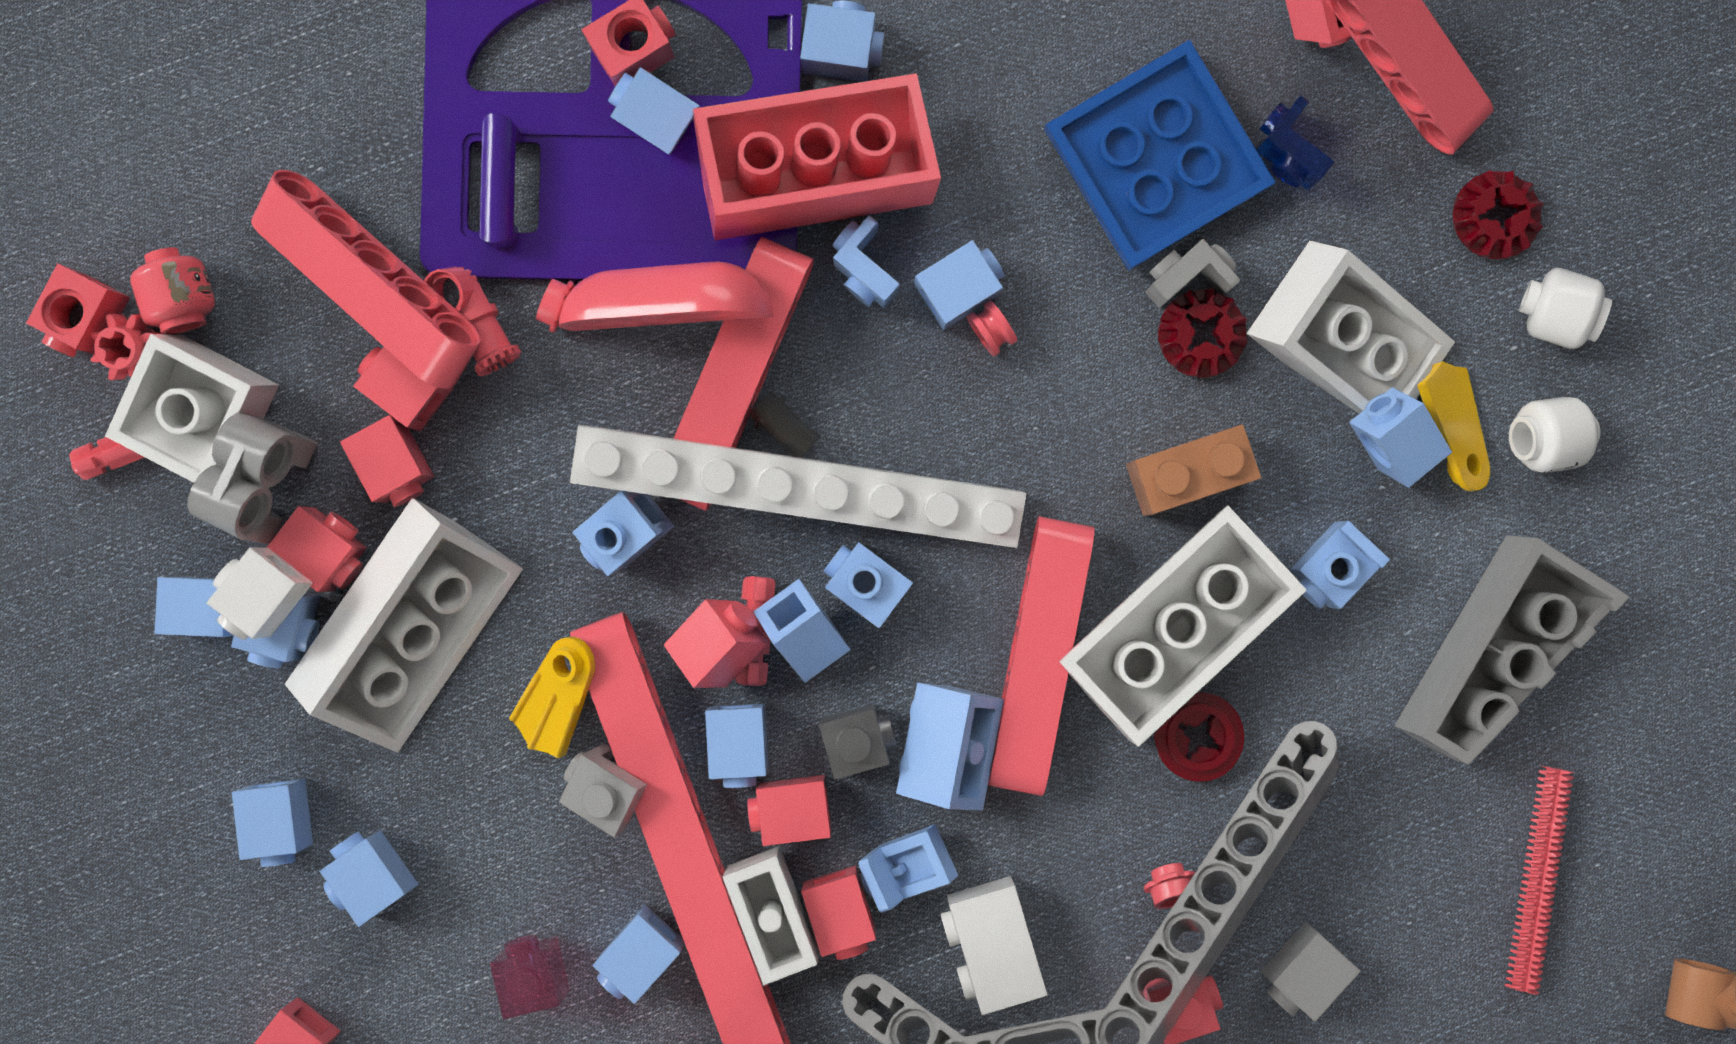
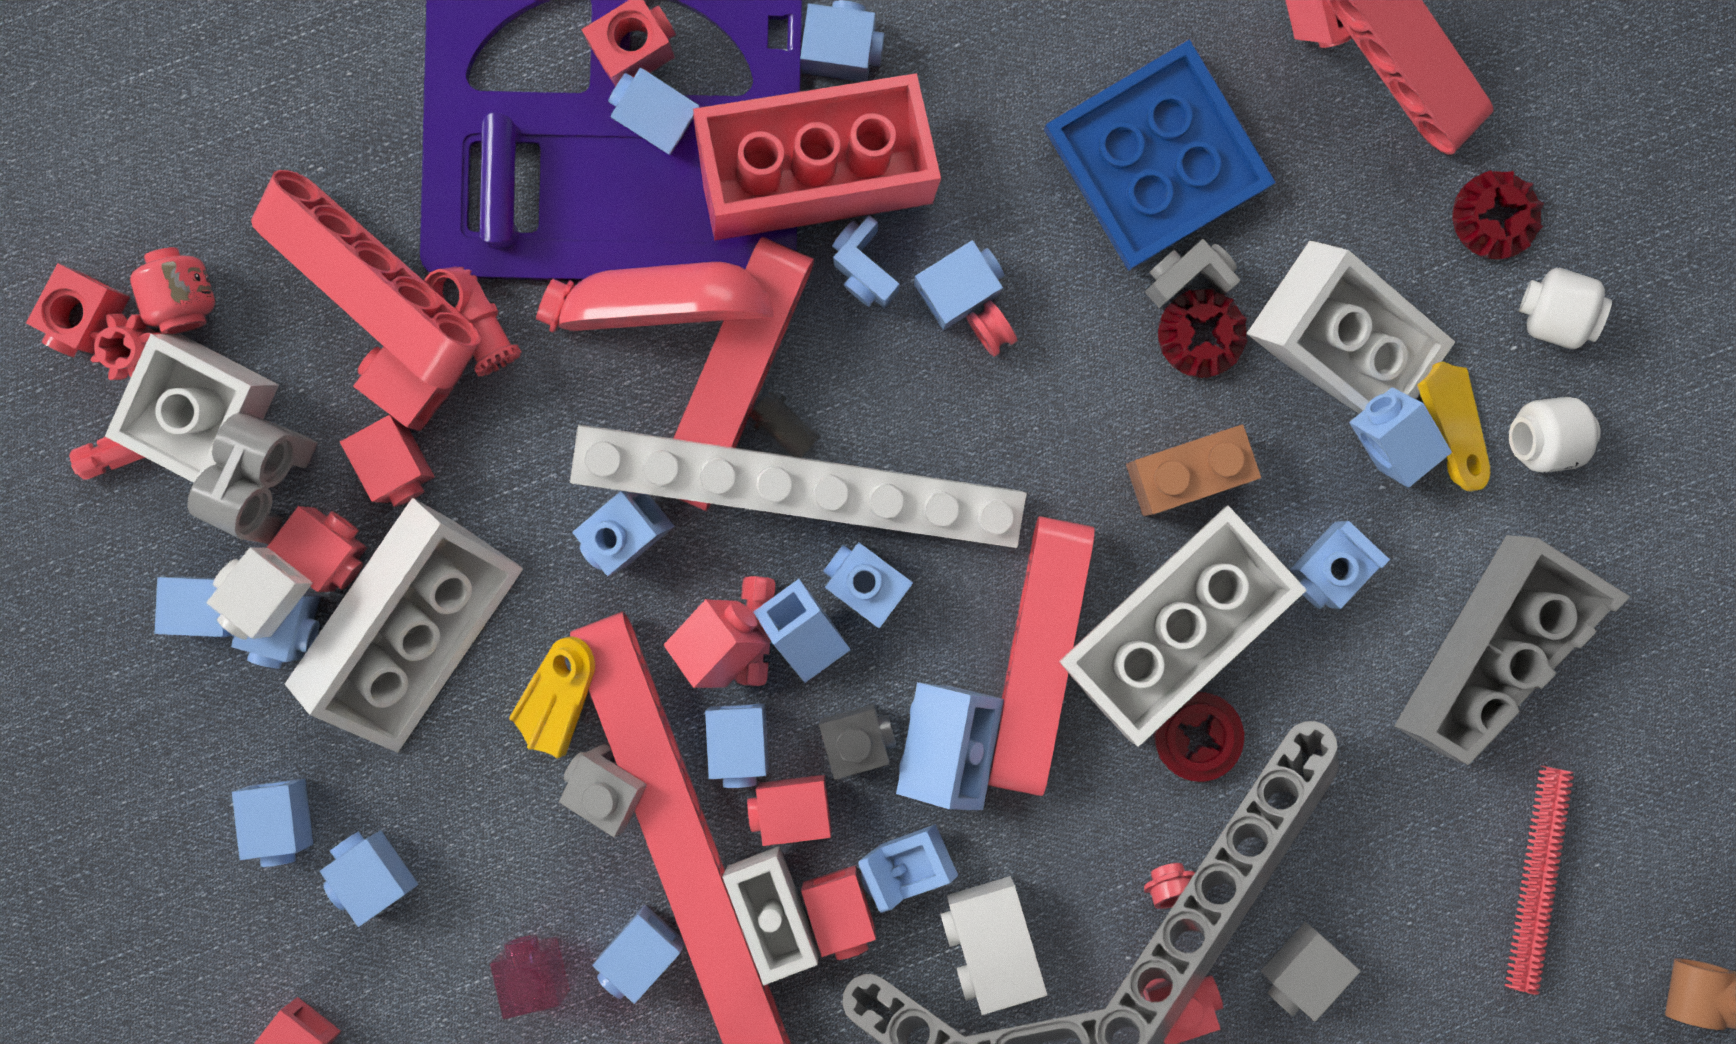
clear blue bracket [1256,95,1335,190] -> none

